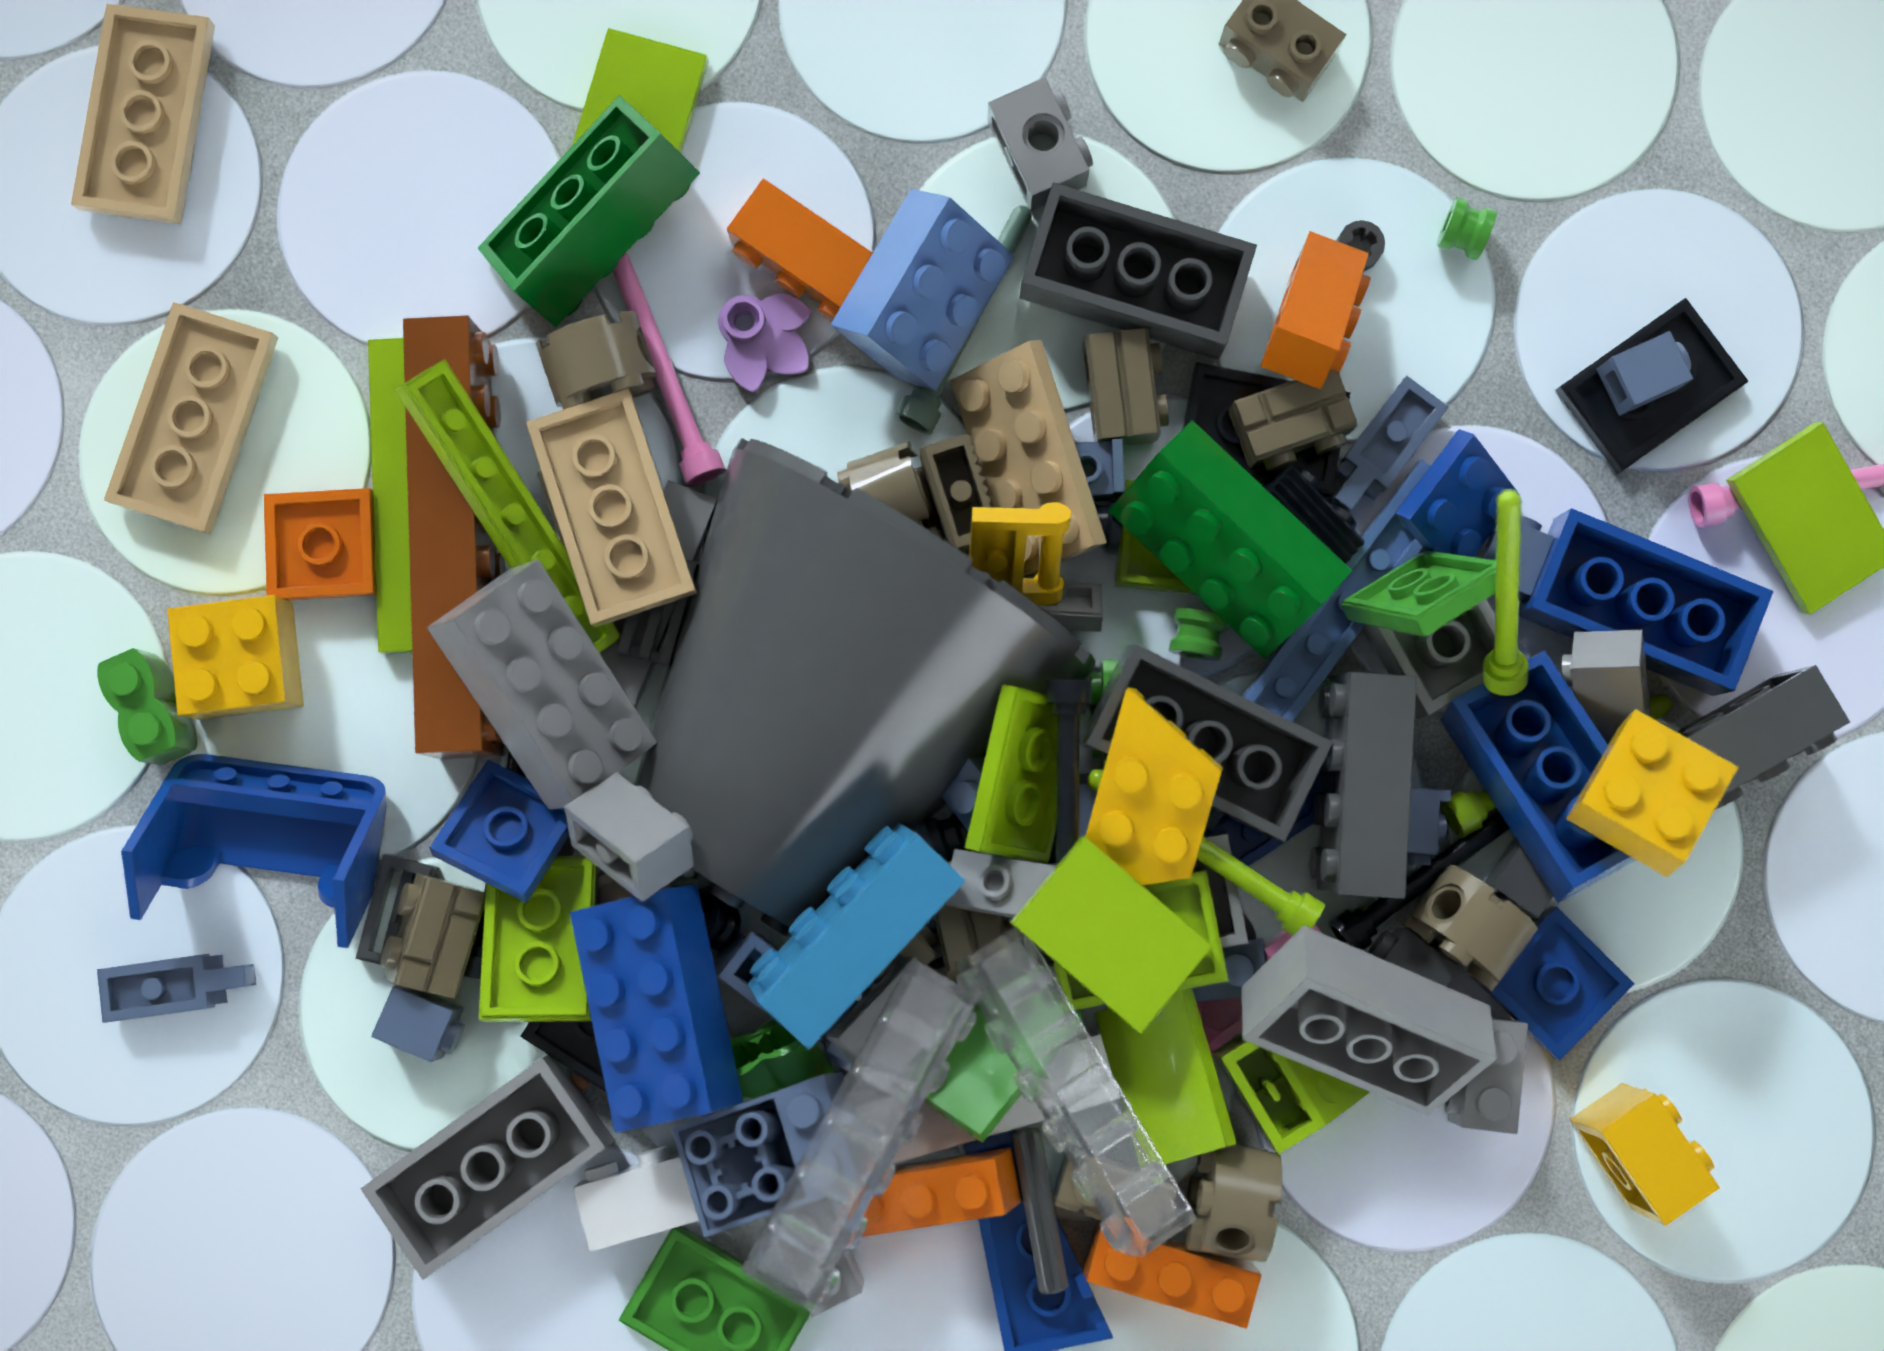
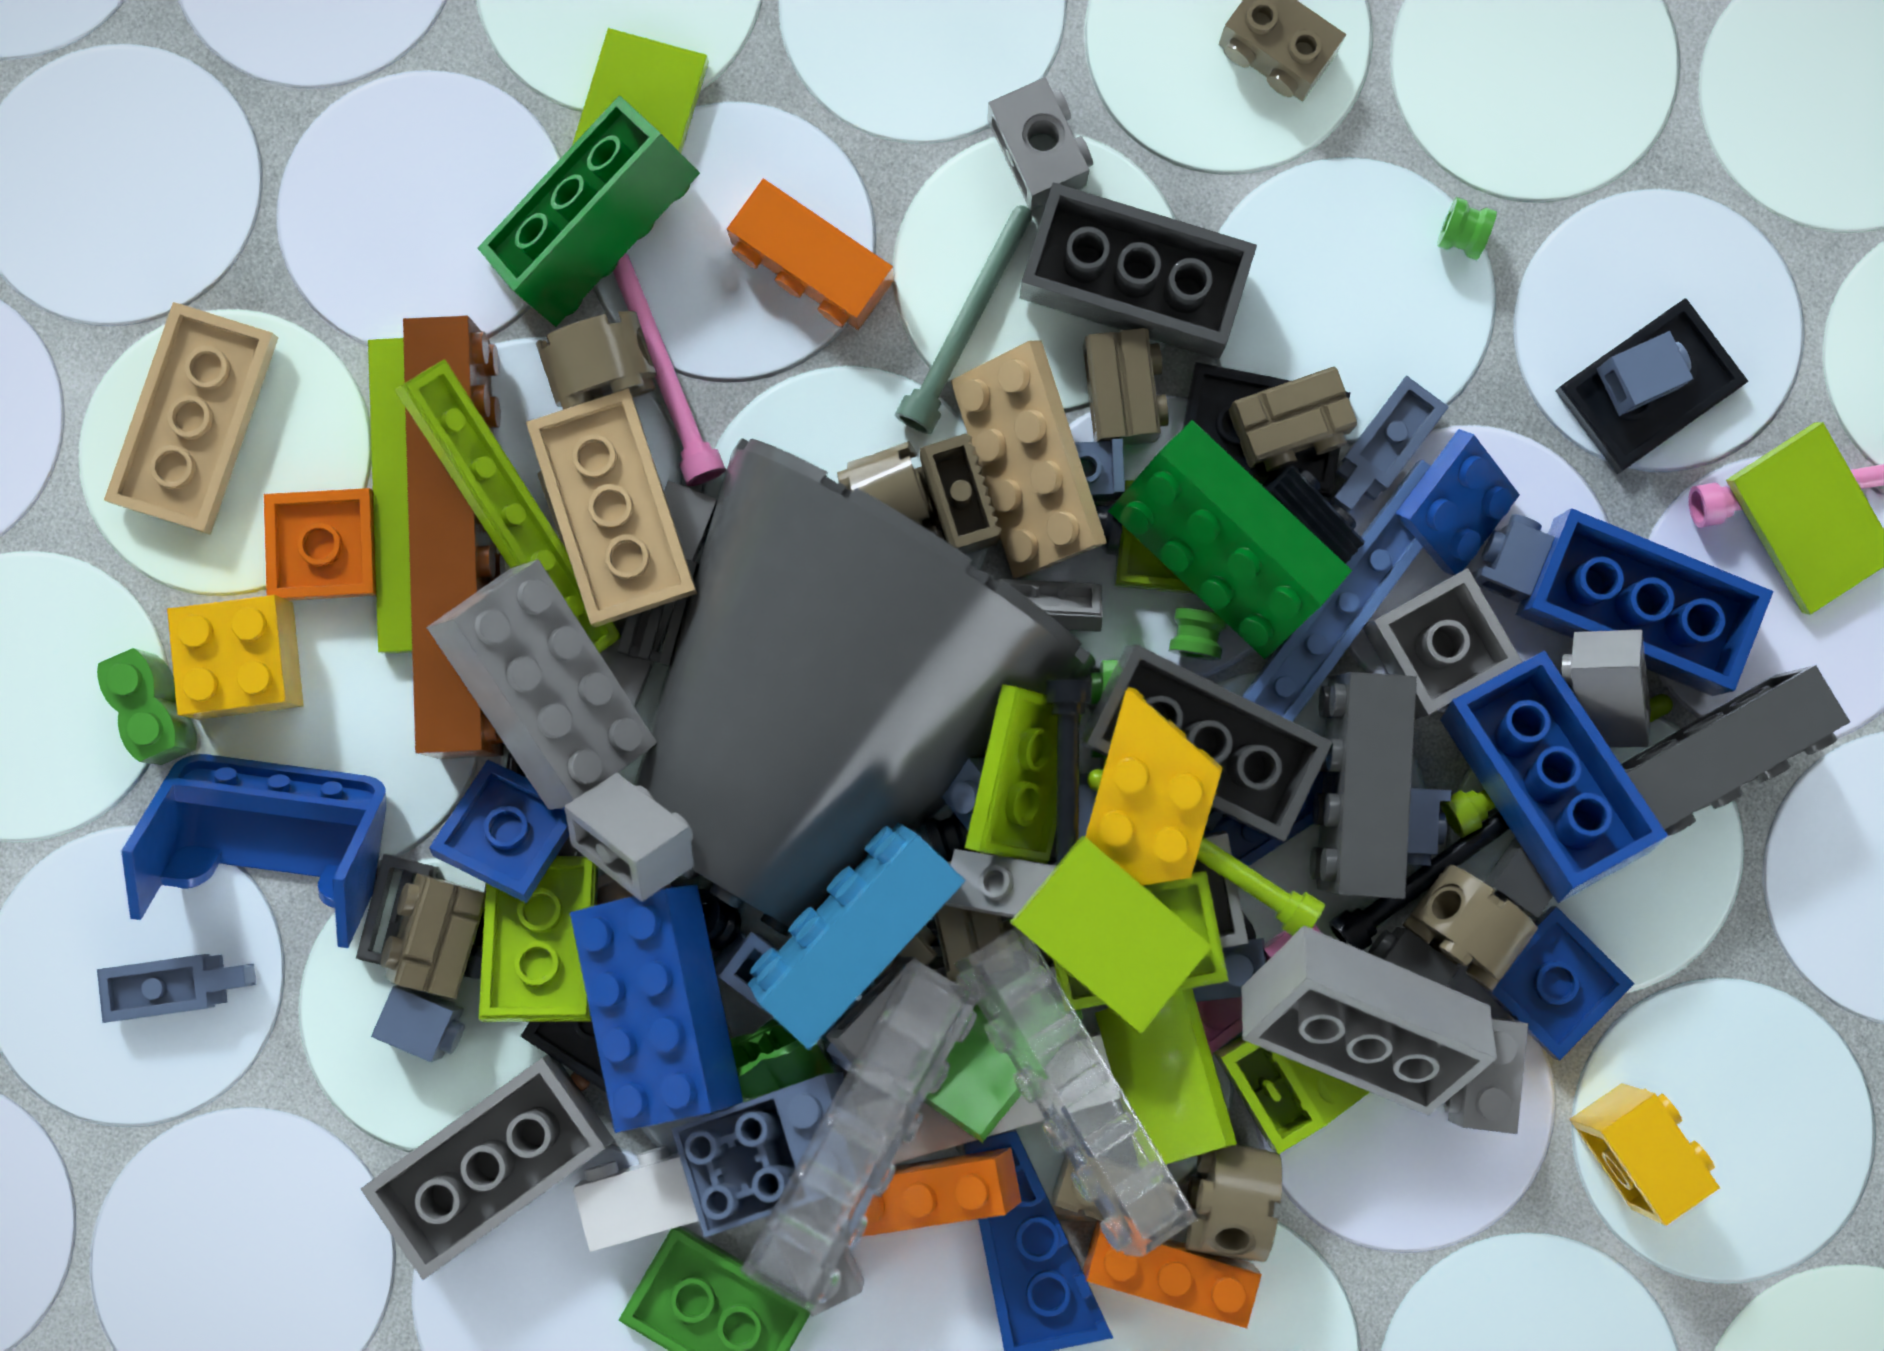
tan plate [71,3,215,225] -> none
lavender plate [718,293,811,392] -> none
medium blue brick [830,189,1015,391] -> none
yellow plate [969,502,1071,605] -> none
dark grey axle [1012,1128,1068,1294] -> none
orange brick [1260,231,1371,390] -> none
dark grey bush [1336,220,1385,272] -> none
bright green tile [1340,550,1496,637] -> none
lime piece [1483,490,1529,696] -> none
yellow brick [1566,709,1738,877] -> none

